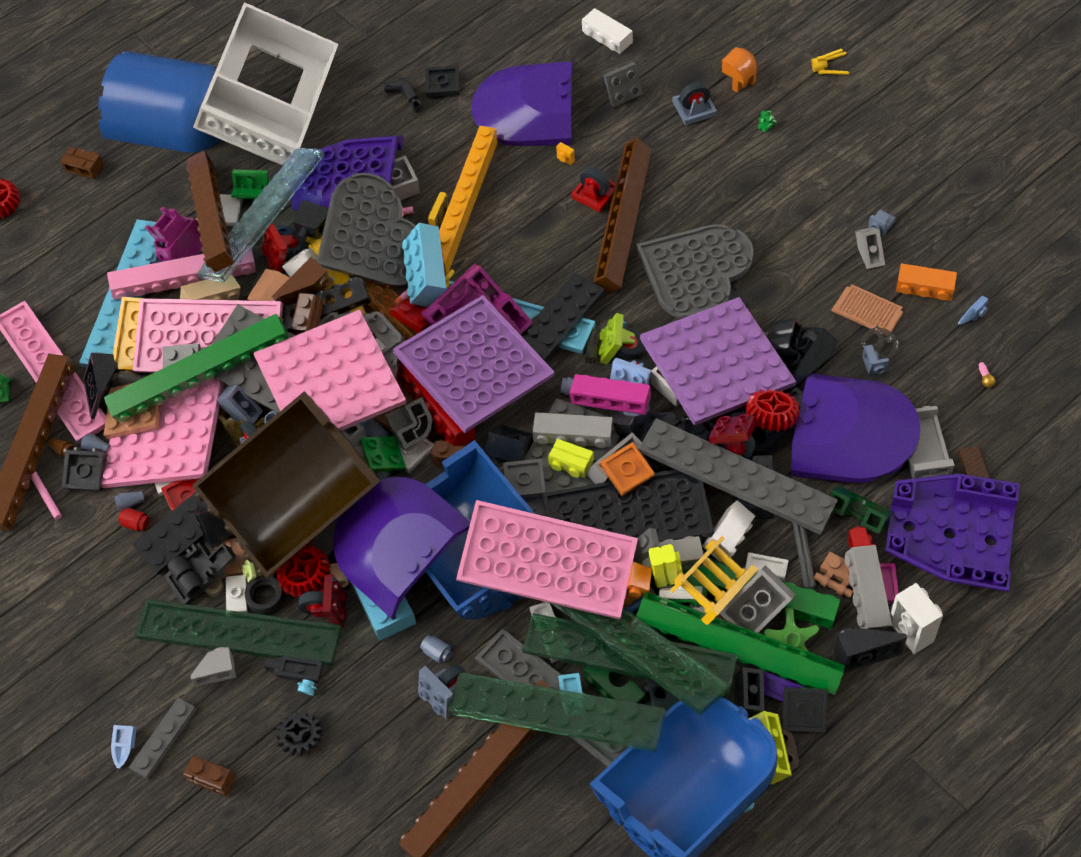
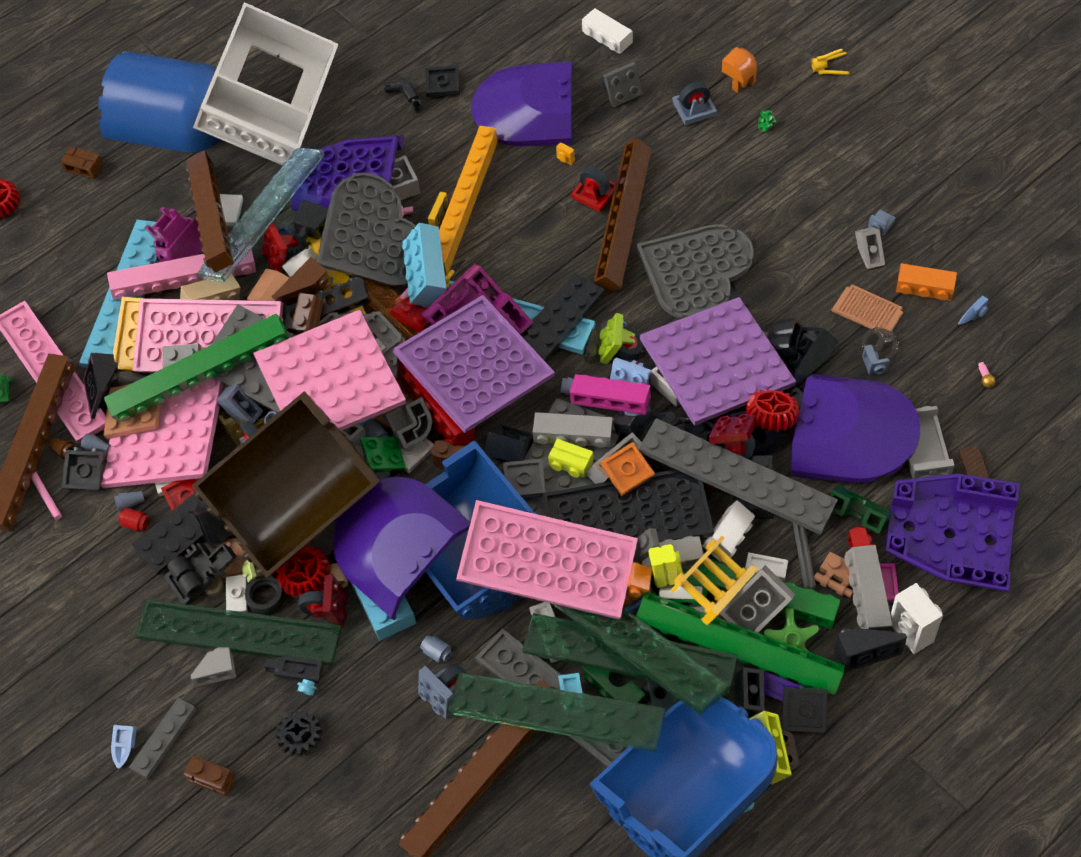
green bracket [231,169,273,200] -> none

